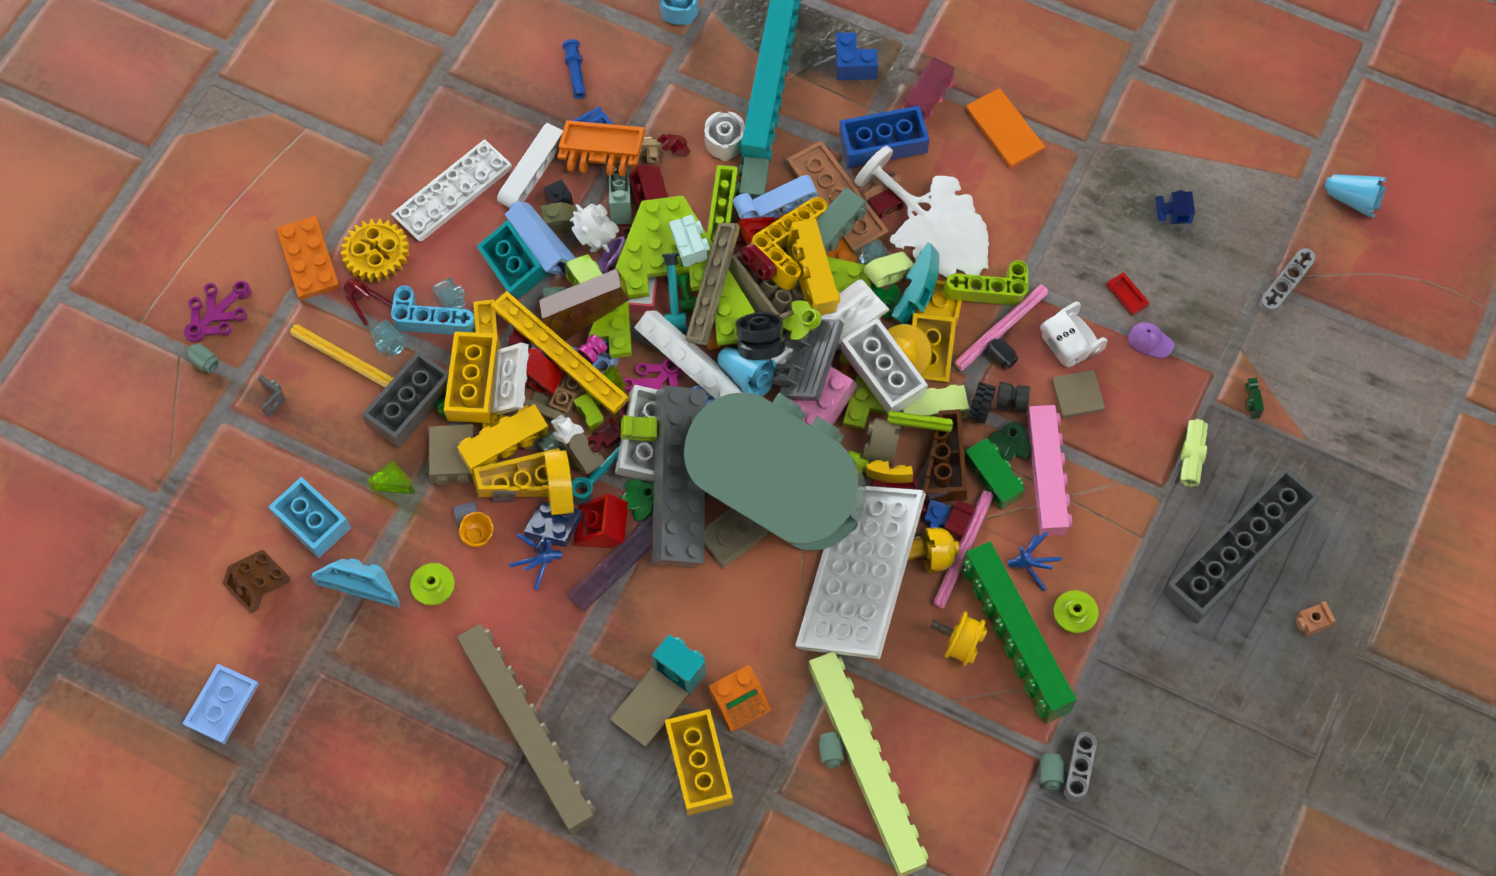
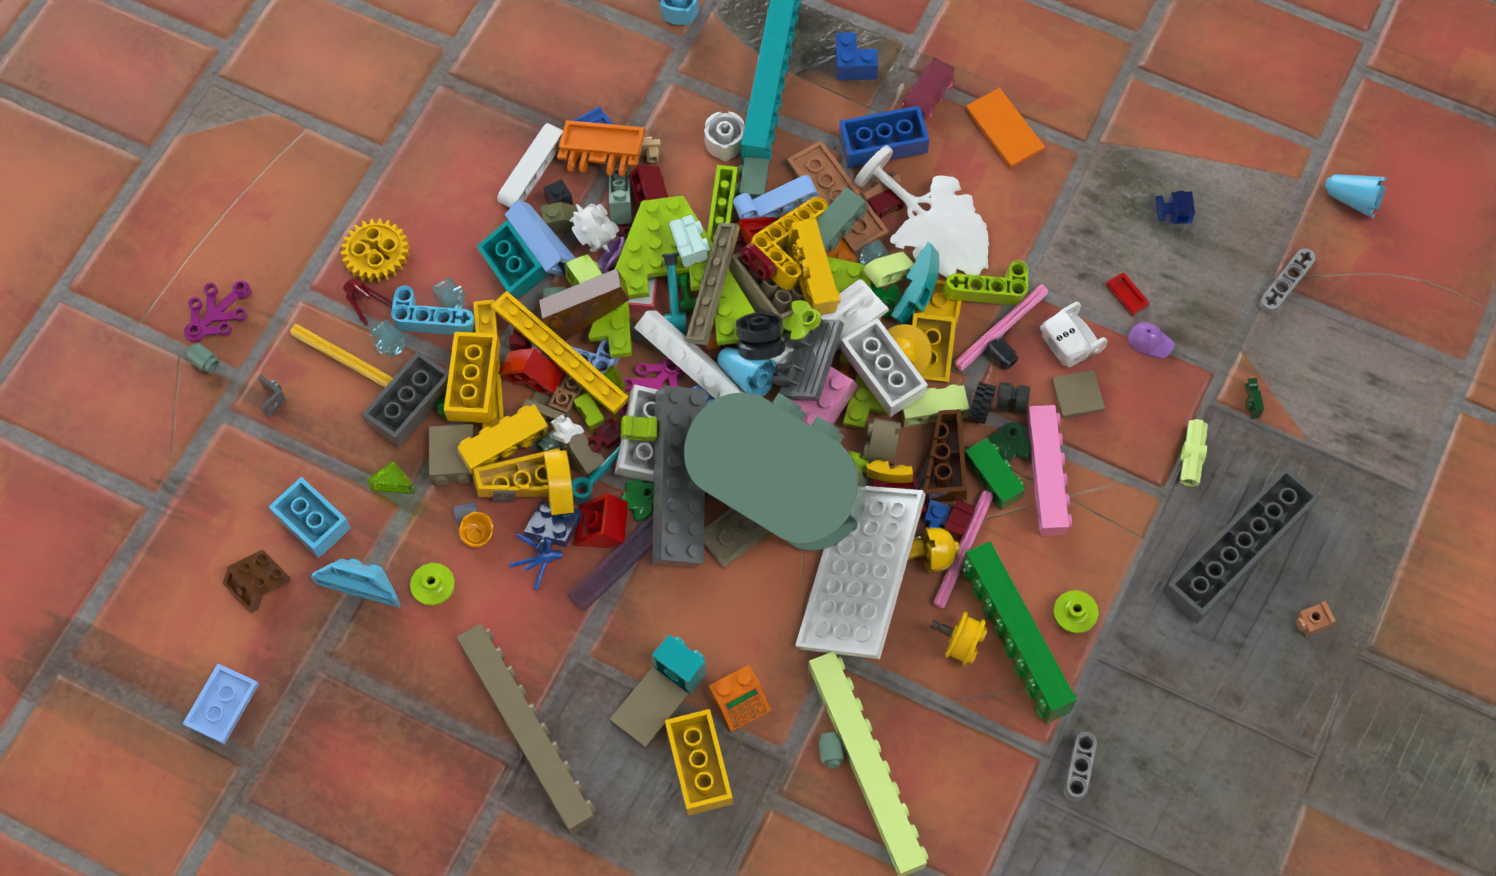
orange plate [276,215,340,301] -> none
white plate [391,139,512,241] -> none
white plate [491,343,529,415] -> none
blue pin [562,39,586,99] -> none
dark pink wheel [577,334,607,365] -> none
dark red plate [657,134,691,157] -> none
lime axle [887,411,953,432] -> none
blue plant [1008,532,1062,591] -> none
sand green brick [1040,754,1064,790] -> none

